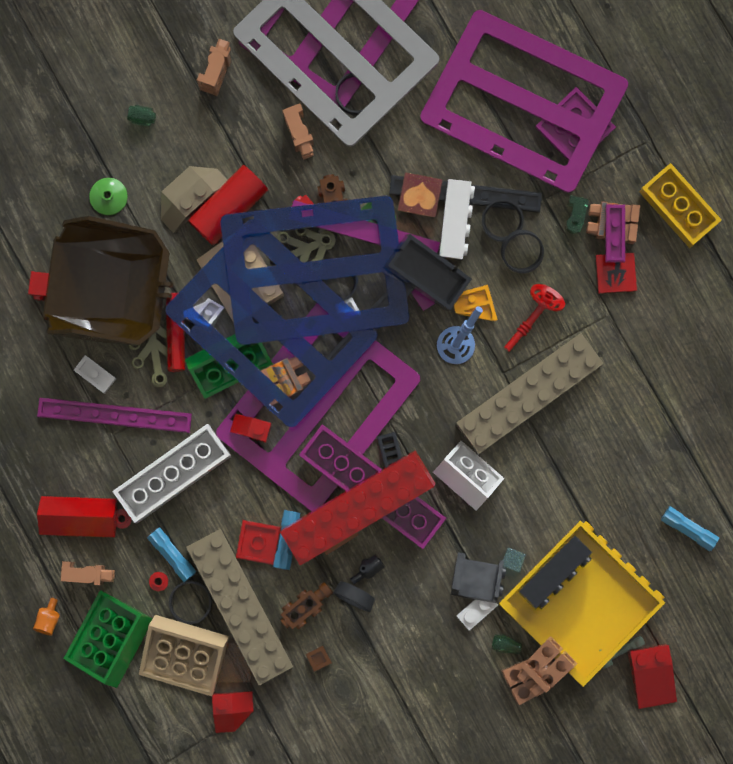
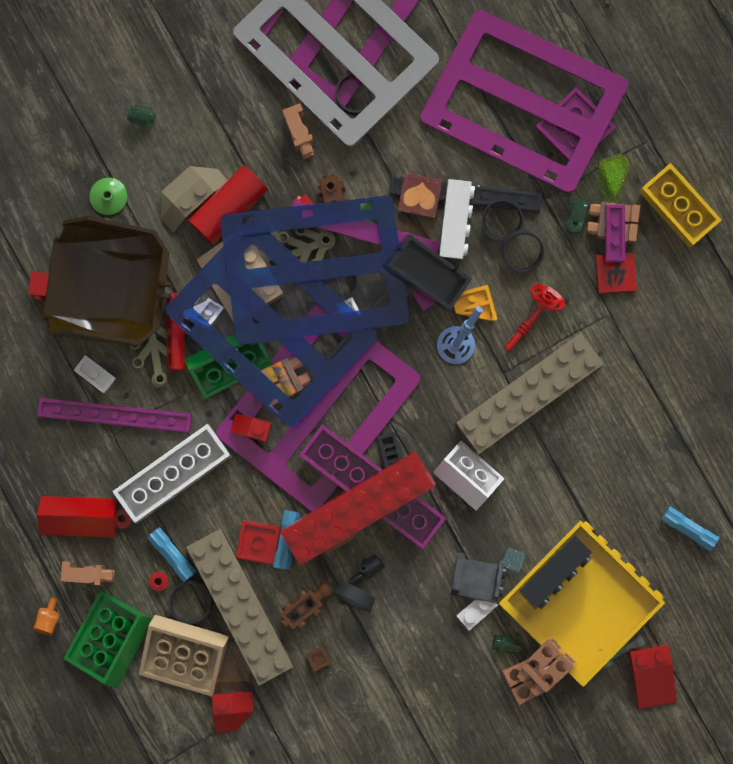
nougat hips [197,39,231,96] -> none
none -> clear neon green slope [599,153,630,199]

